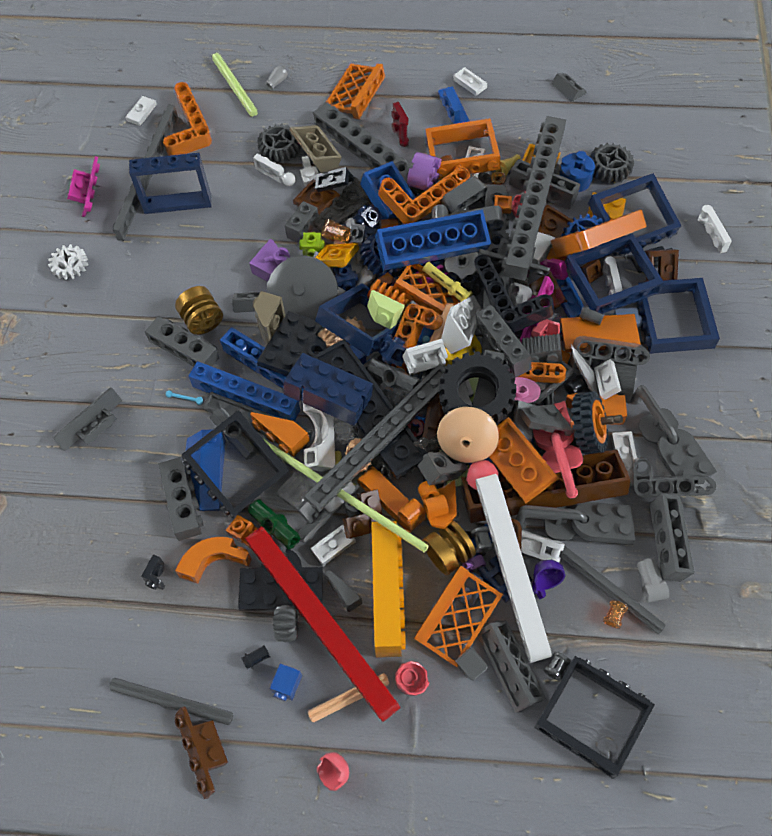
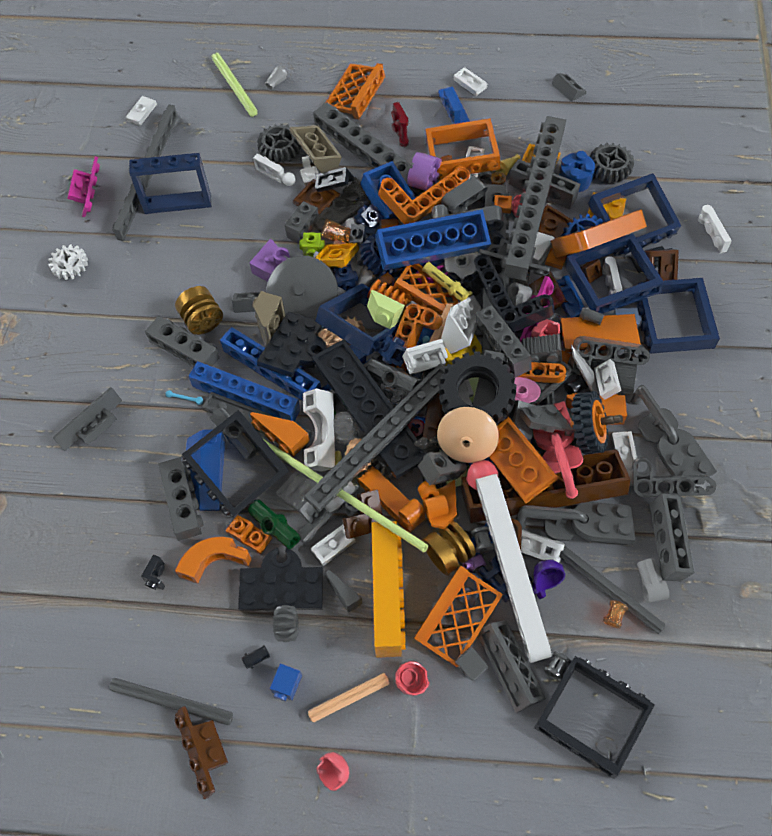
orange beam [163,82,212,156] -> none
red beam [245,526,401,722] -> none
dark blue piece [284,353,373,426] -> none
dark pink plate [540,258,568,280] -> none

